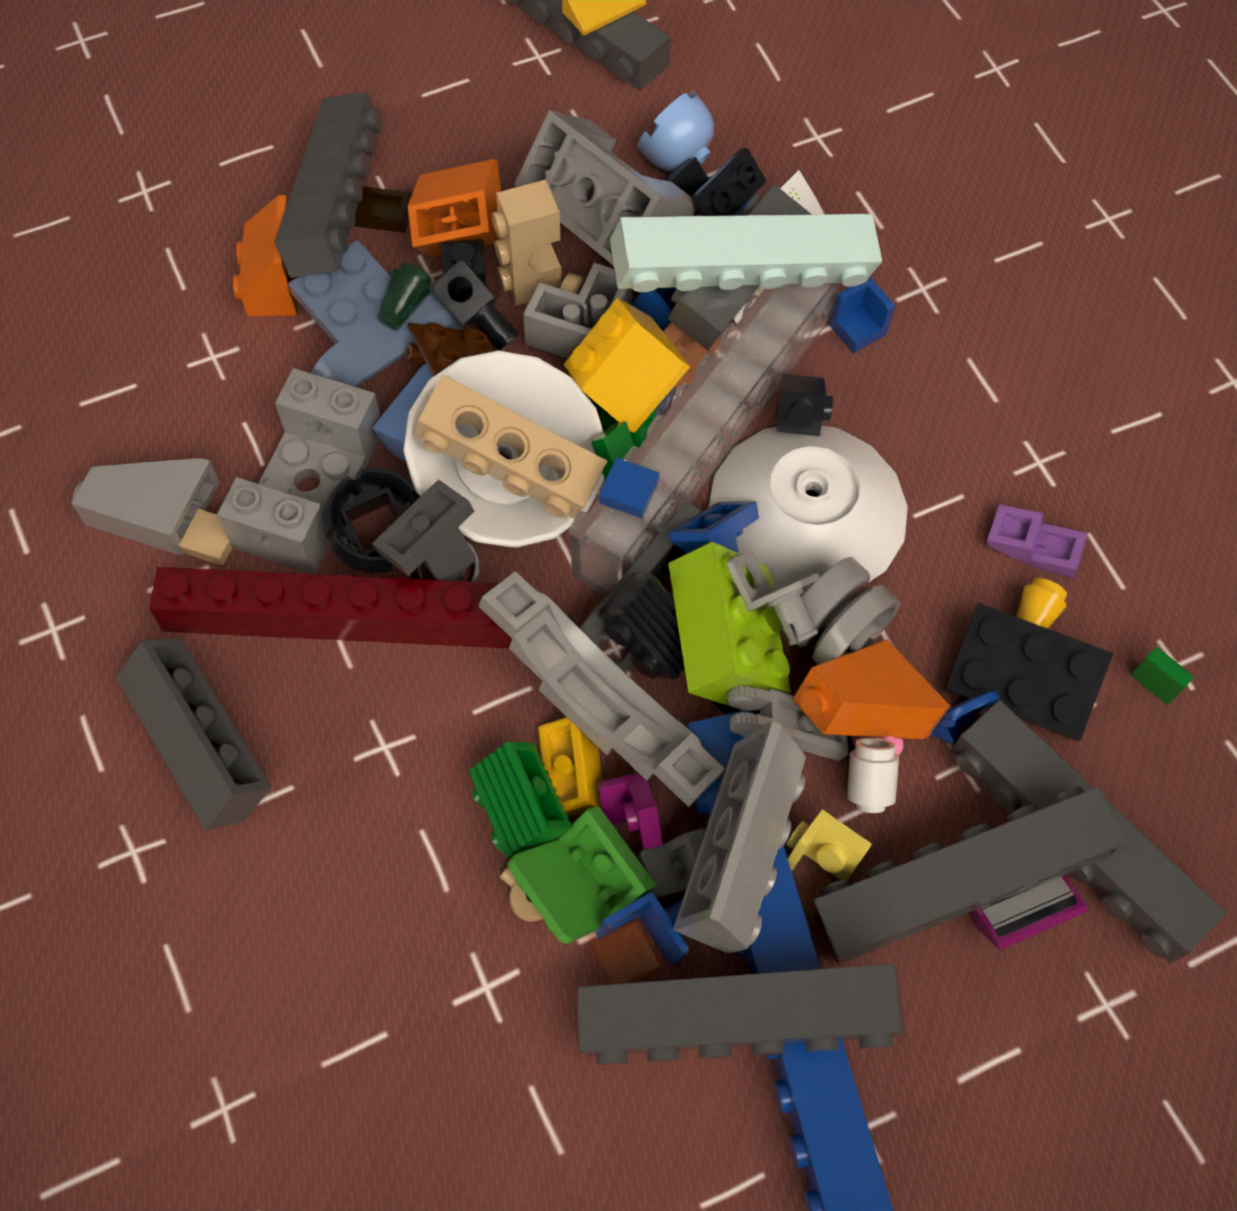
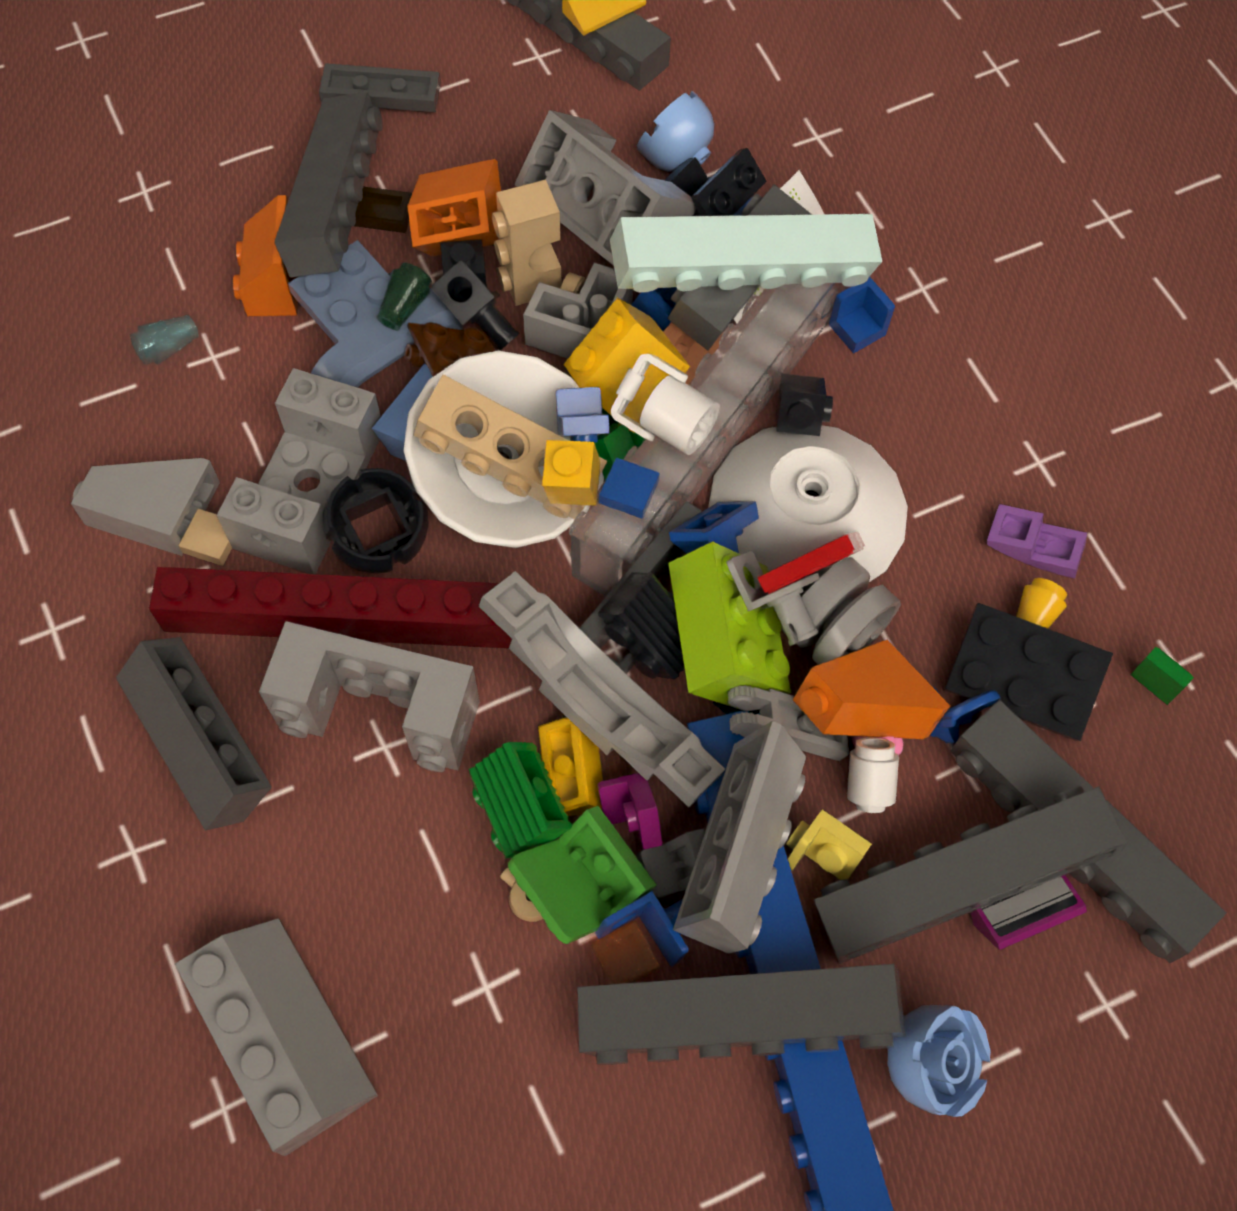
dark grey piece [372,479,480,582] -> none
none -> clear light blue cone [130,314,199,365]
none -> light grey slope [175,919,378,1156]
none -> light grey plate [259,621,480,772]
none -> dark grey plate [319,63,441,112]
none -> yellow brick [542,440,601,506]
none -> bracket [555,387,609,443]
none -> white piece [611,354,720,455]
none -> red tile [757,532,865,594]
none -> light blue cylinder [887,1005,990,1117]

